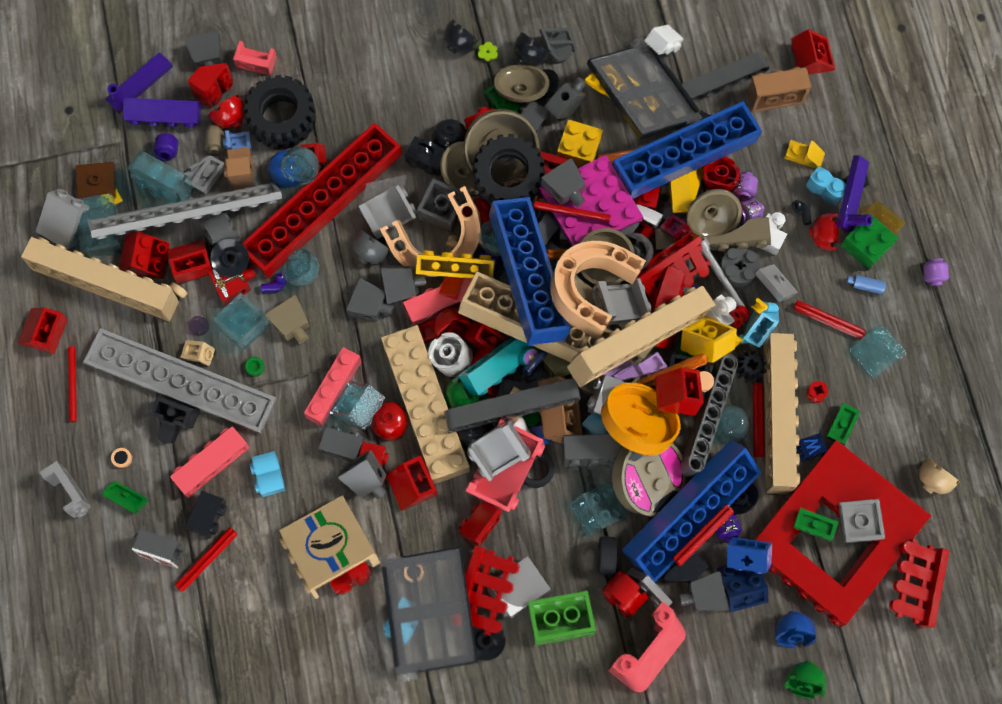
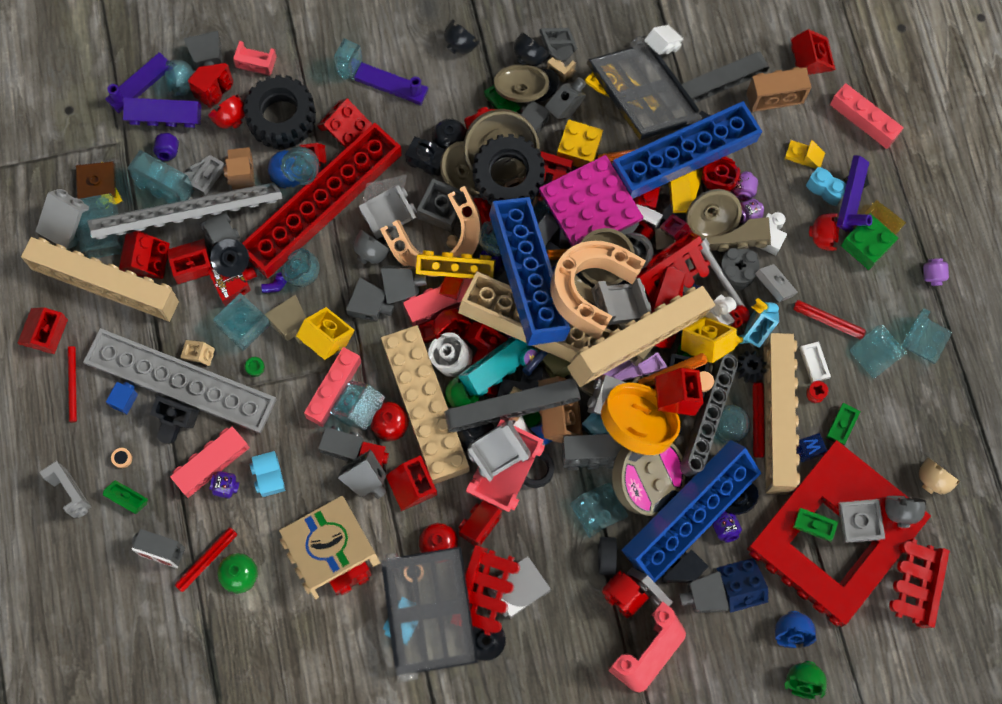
tan tile [170,282,188,299] -> none
black brick [185,490,227,539] -> none
clear purple tile [189,316,209,336] -> none
dark tan brick [205,125,224,154] -> none
medium blue bracket [223,130,252,151] -> none
lime plant [478,42,498,61] -> none
bright green slope [528,591,596,646] -> none
red bar [534,201,611,222] -> none
dark grey torso [541,158,586,207] -> none
red axle [673,505,734,566] -> none
blue brick [727,537,772,574] -> none
black arm [791,200,812,225] -> none
medium blue cylinder [846,274,886,295] -> none
none -> blue brick [106,382,138,415]
none -> clear light blue cylinder [165,60,195,97]
none -> dark purple head [209,471,240,499]
none -> green cylinder [217,553,258,594]
none -> yellow brick [296,307,355,360]
none -> red bracket [317,98,372,148]
none -> clear light blue brick [334,39,363,80]
none -> dark purple piece [354,62,428,105]
none -> red cylinder [418,523,458,563]
none -> tan bracket [547,57,576,83]
none -> white tile [799,341,831,383]
none -> coral brick [830,83,904,149]
none -> dark grey cylinder [885,496,926,528]
none -> clear light blue bracket [901,308,952,364]

